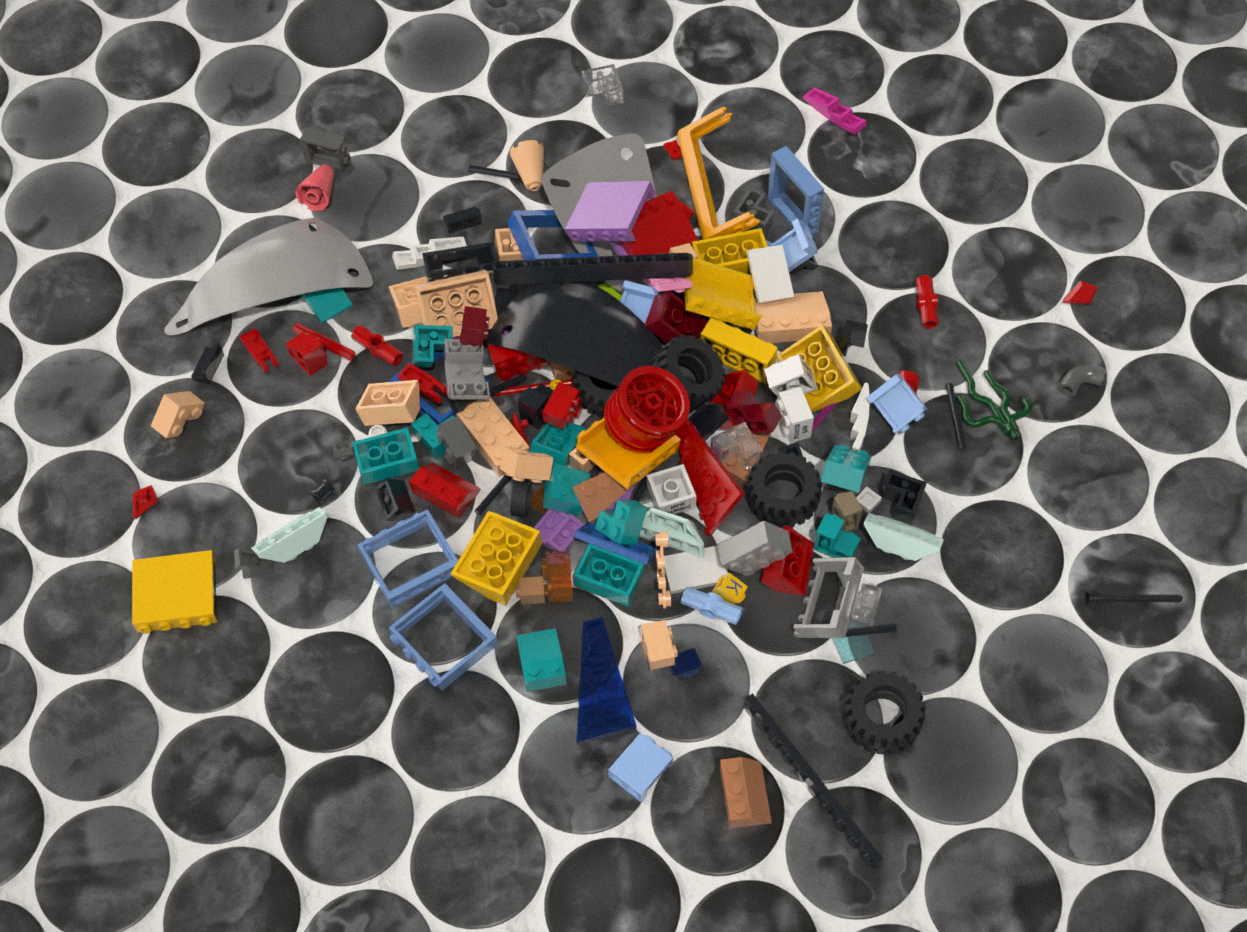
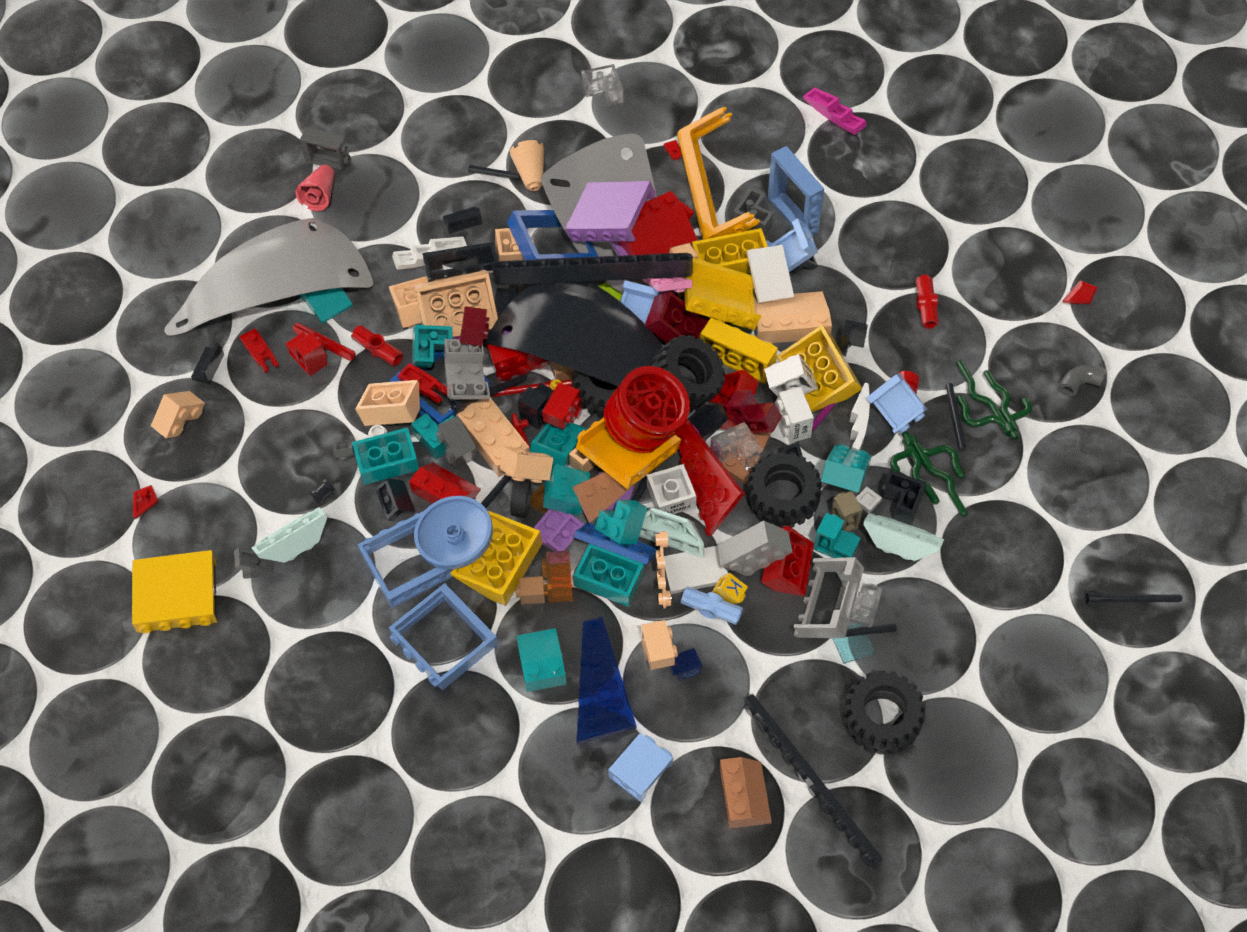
none -> medium blue dish [414,496,493,569]
none -> dark green plant [890,431,968,517]

